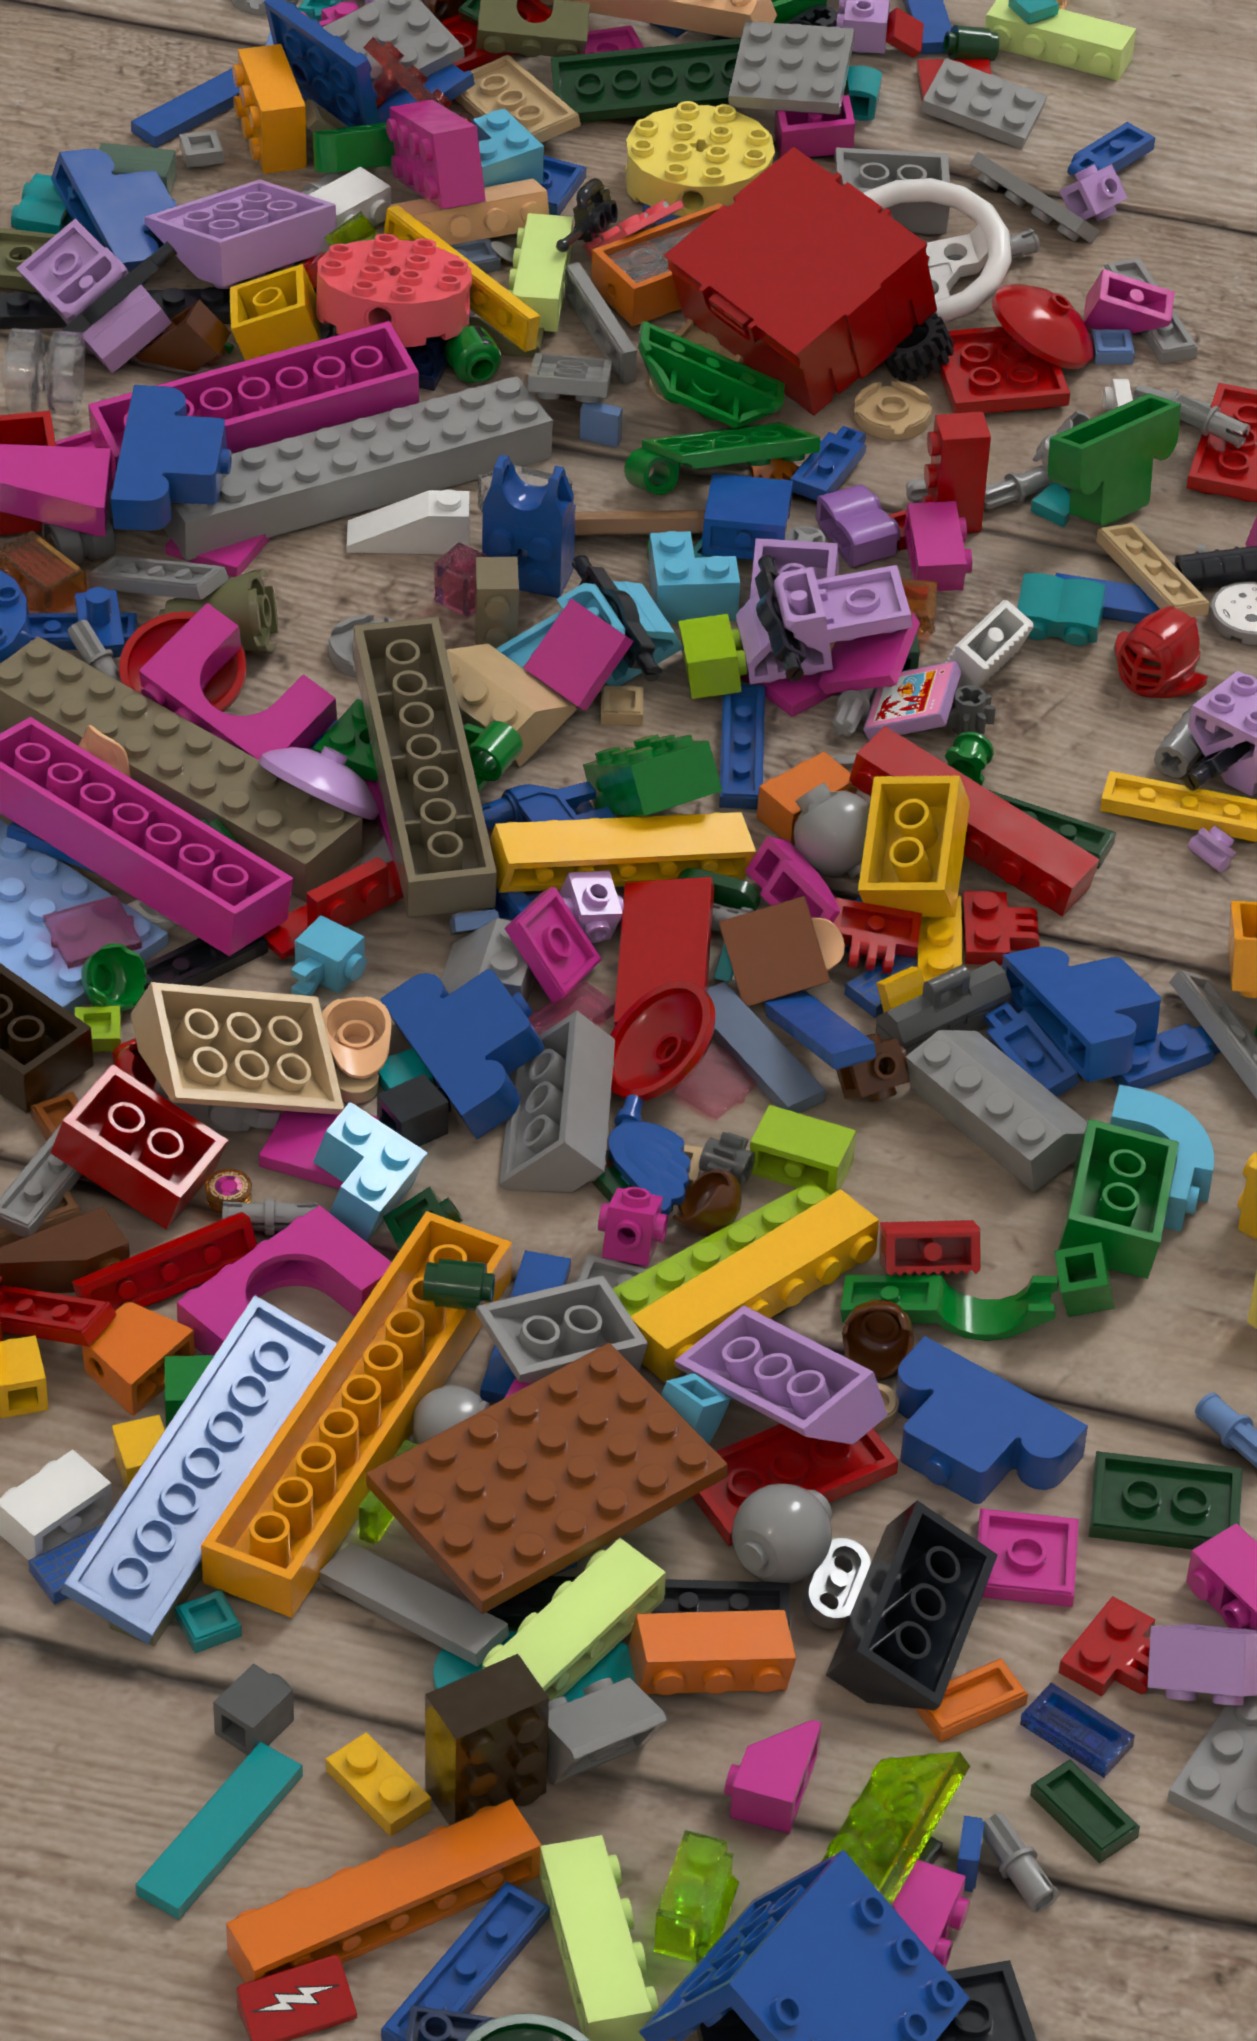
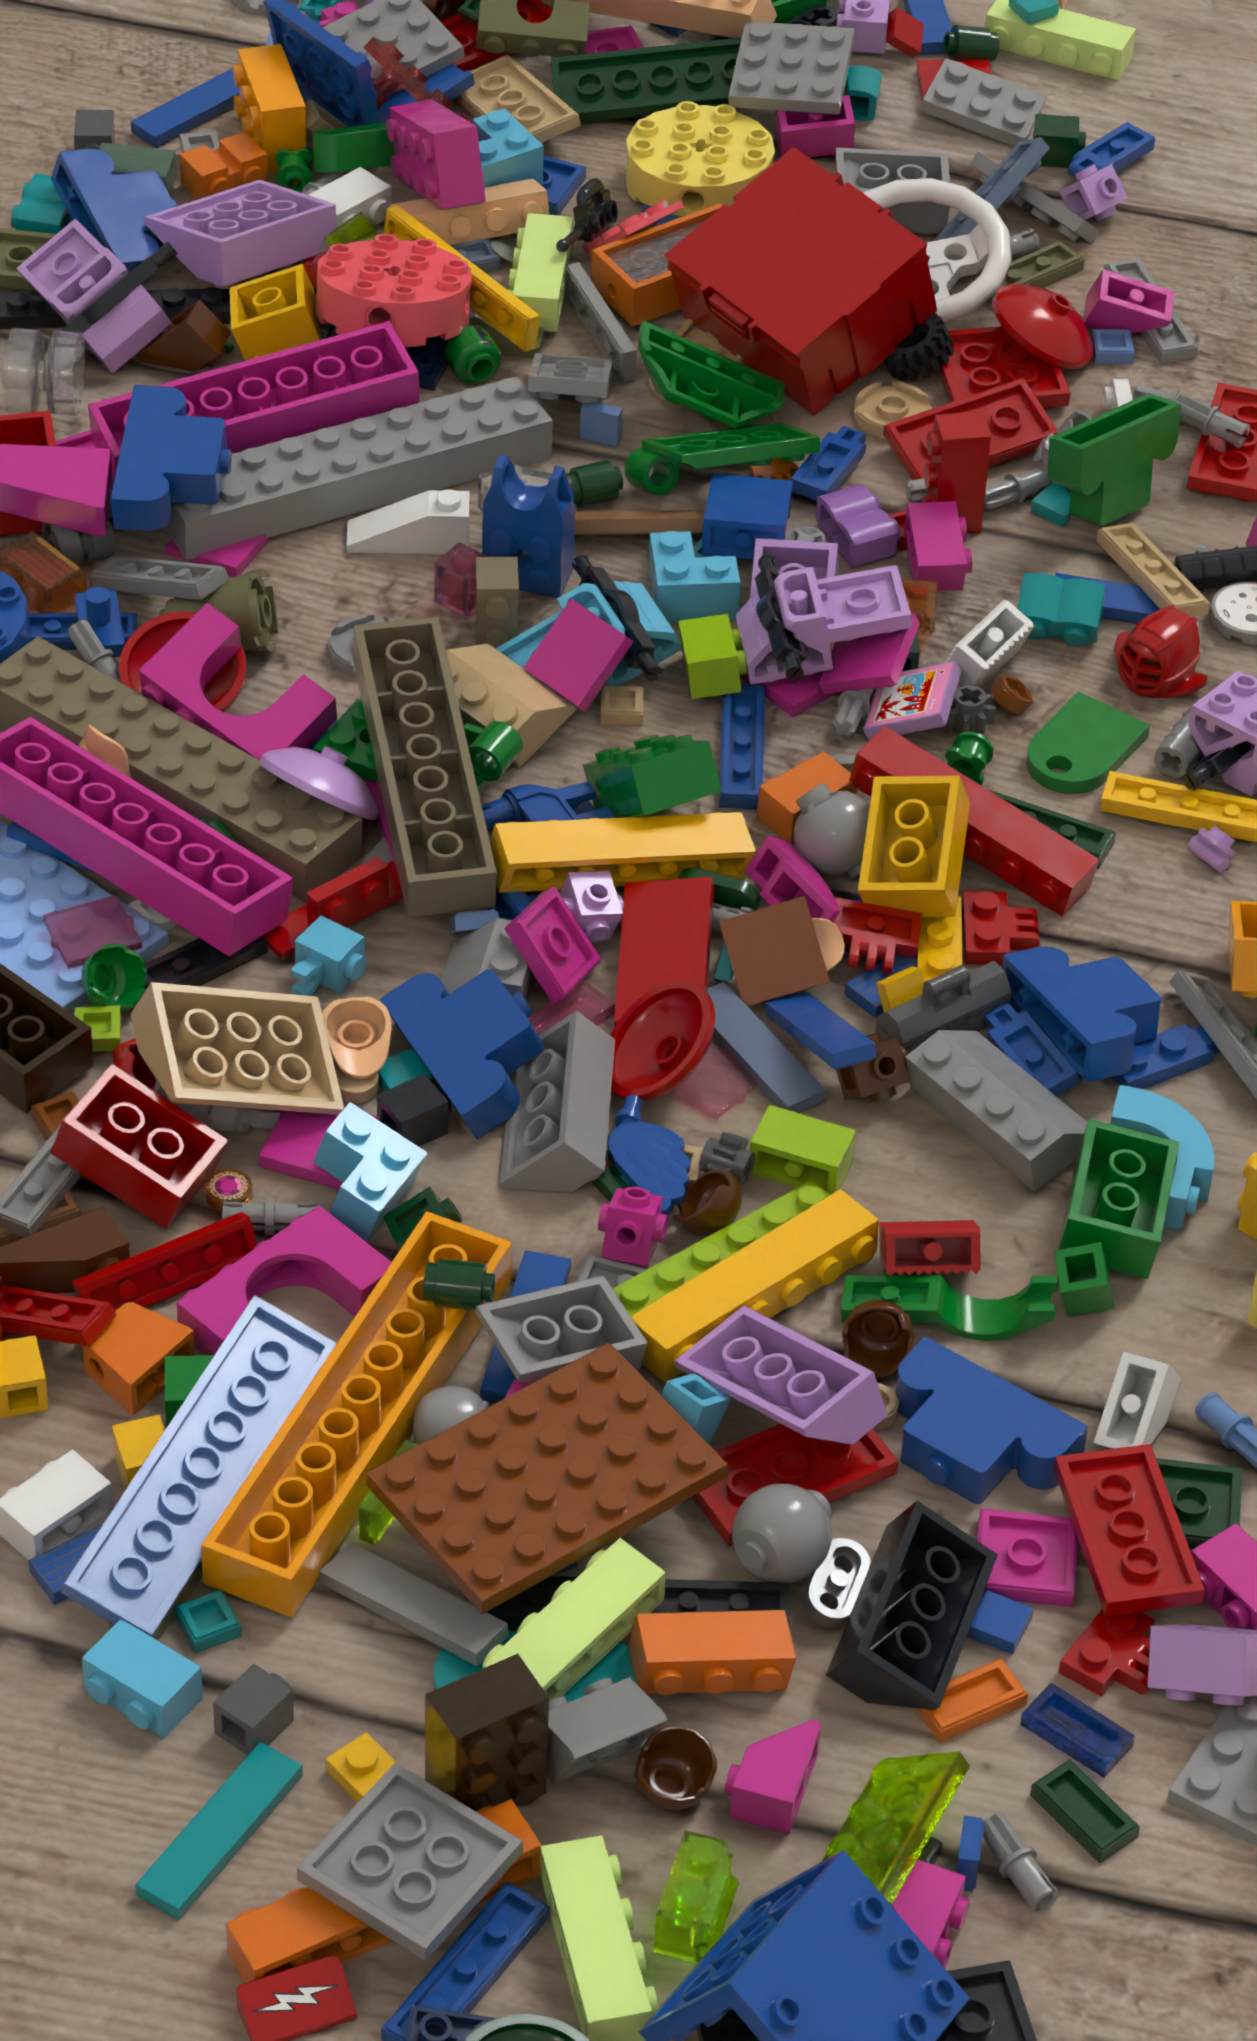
none -> dark grey brick [74,110,115,150]
none -> medium azure brick [82,1619,203,1738]
none -> orange brick [180,131,268,200]
none -> green brick [275,148,314,193]
none -> light grey plate [297,1763,523,1961]
none -> dark green brick [566,460,623,507]
none -> reddish brown hair [634,1725,717,1812]
none -> red tile [883,378,1057,480]
none -> sand blue plate [934,137,1050,241]
none -> blue tile [967,1590,1033,1654]
none -> olive tile [973,241,1085,305]
none -> dark orange tile [991,674,1033,715]
none -> green tile [1026,692,1150,794]
none -> dark green brick [1033,114,1086,168]
none -> red plate [1054,1444,1205,1616]
none -> white slope [1093,1351,1181,1449]

